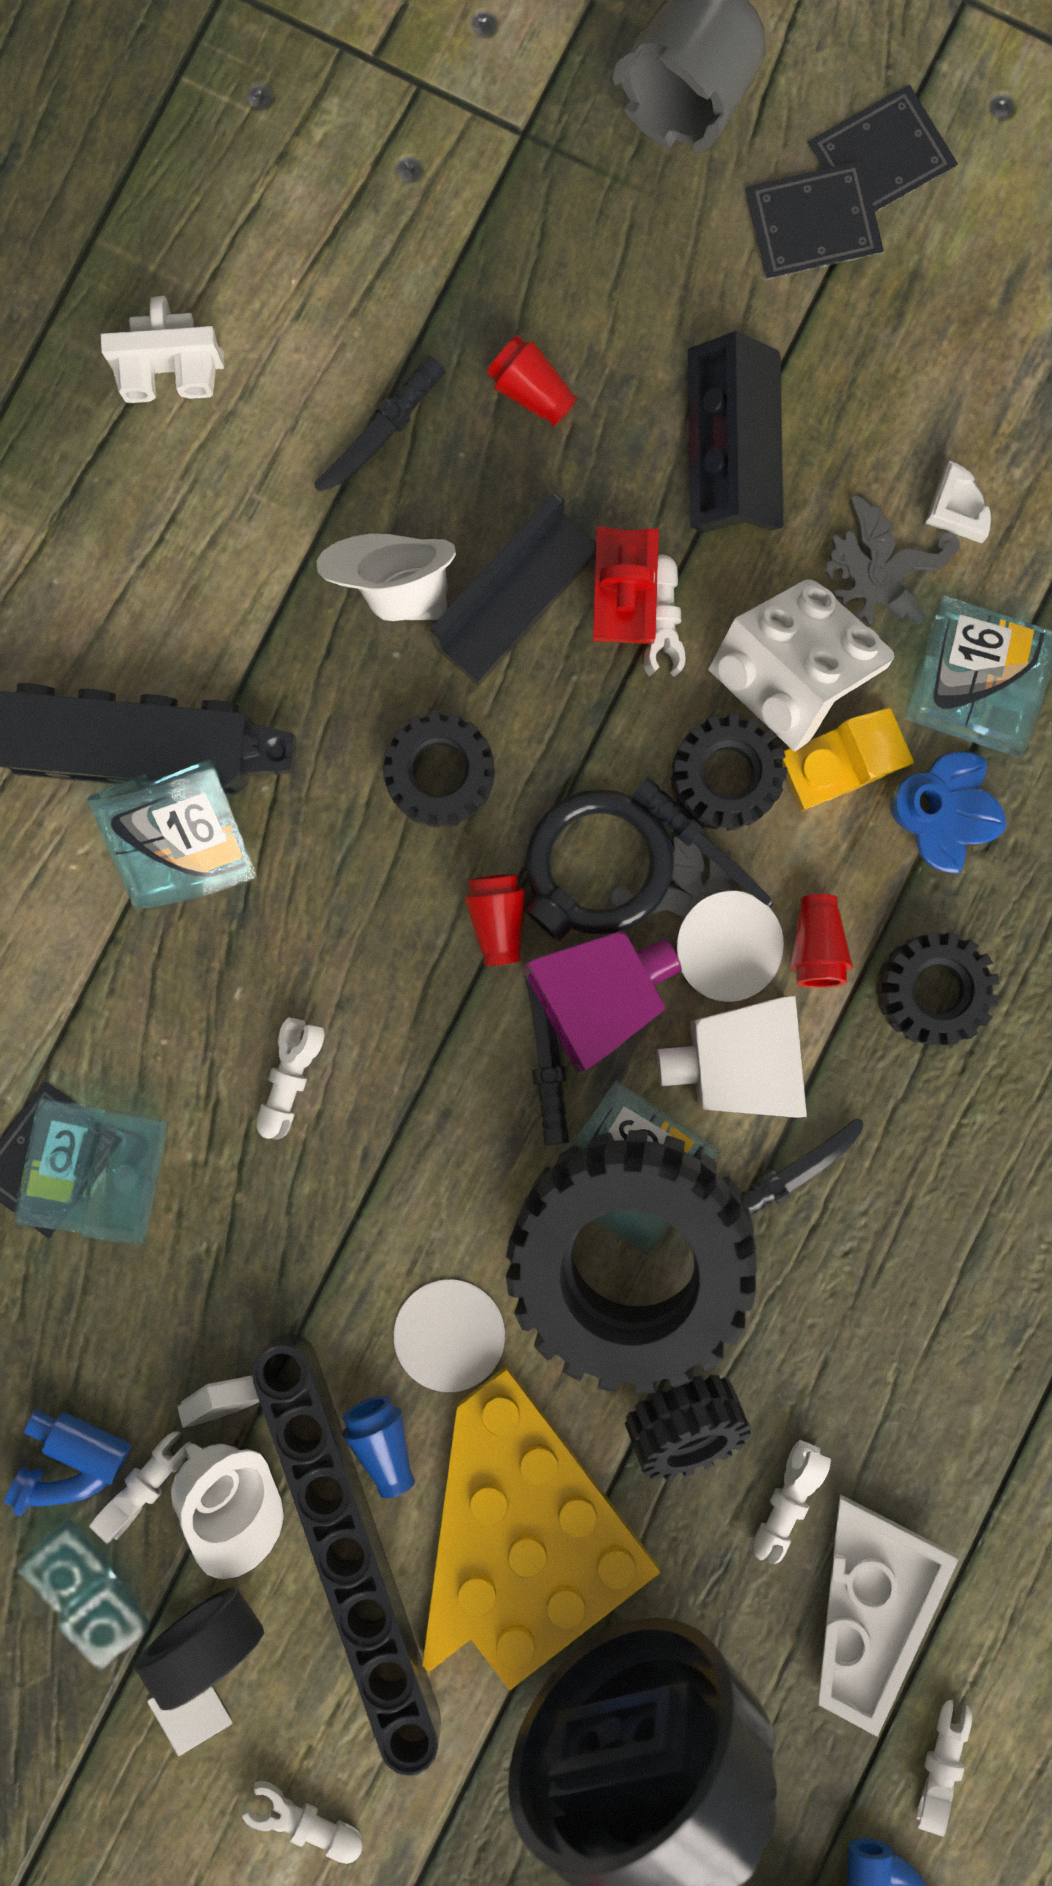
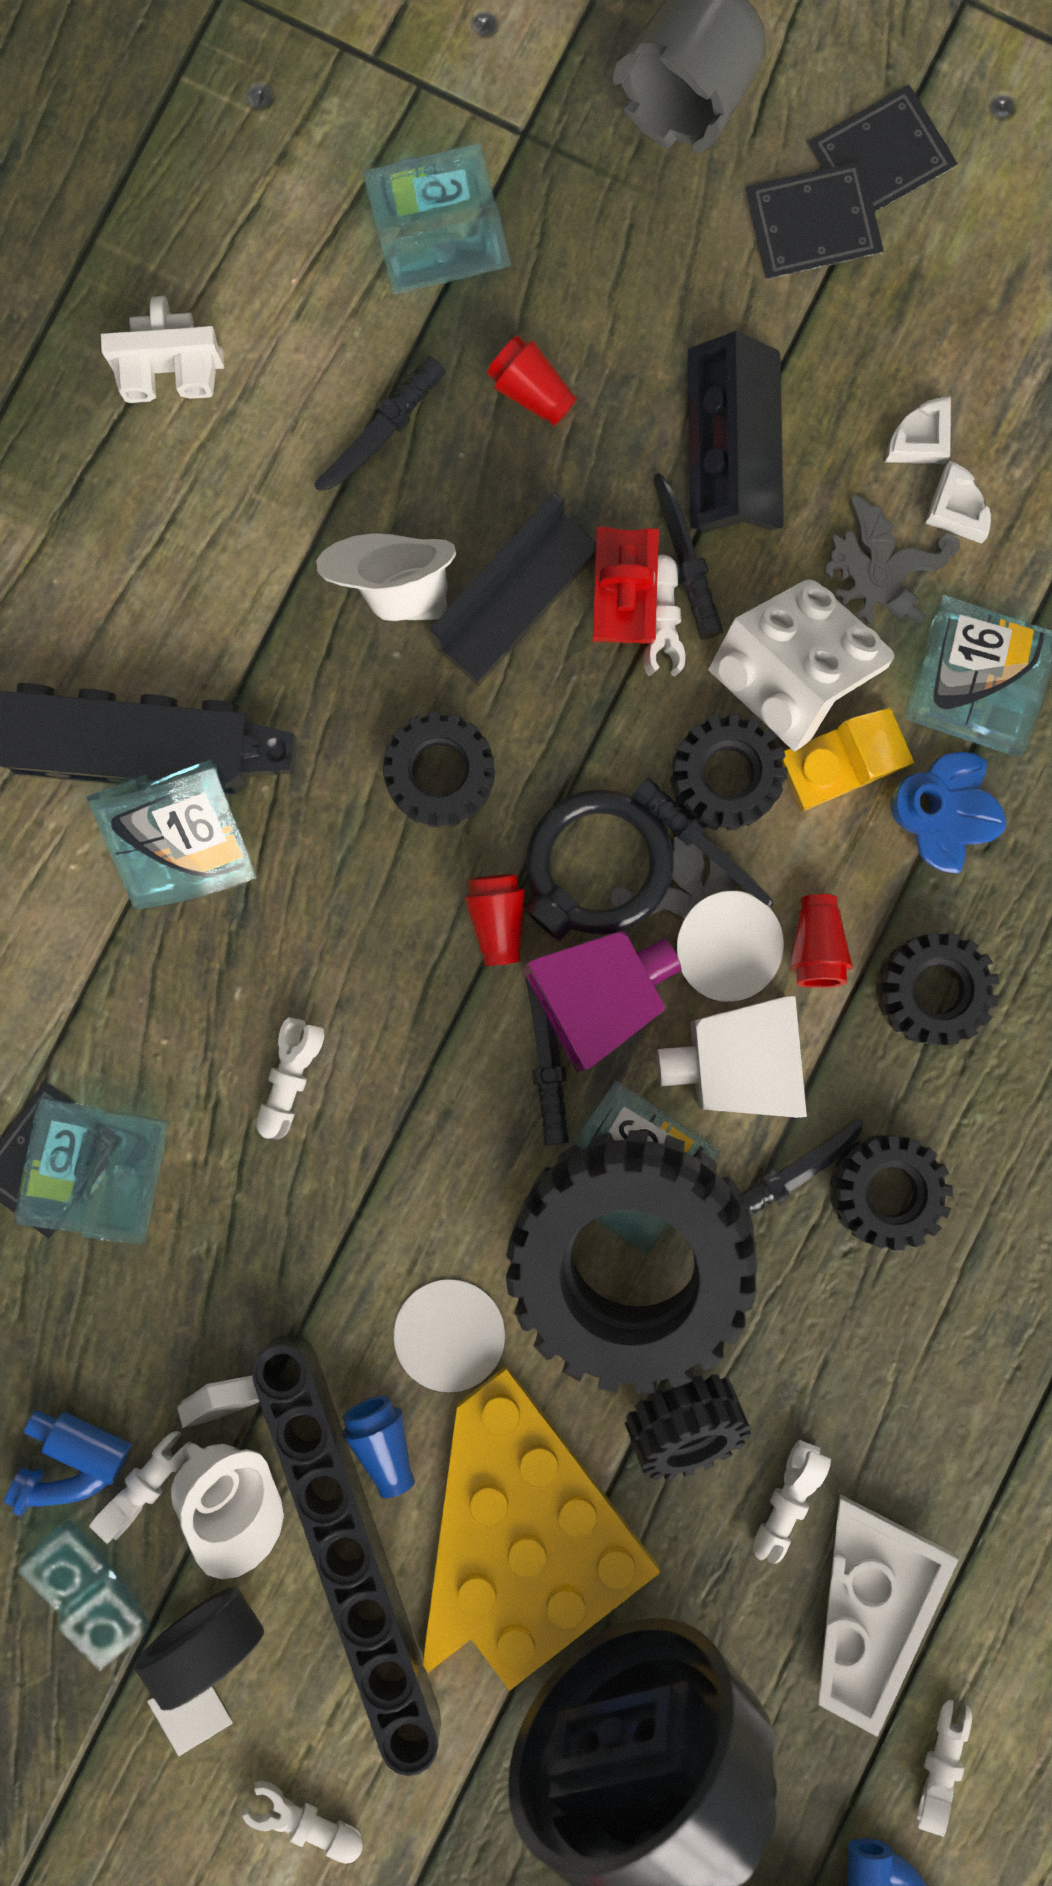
none -> clear light blue slope [363,143,511,295]
none -> black piece [654,473,724,640]
none -> black tyre [830,1135,953,1251]
none -> white tile [885,397,951,464]

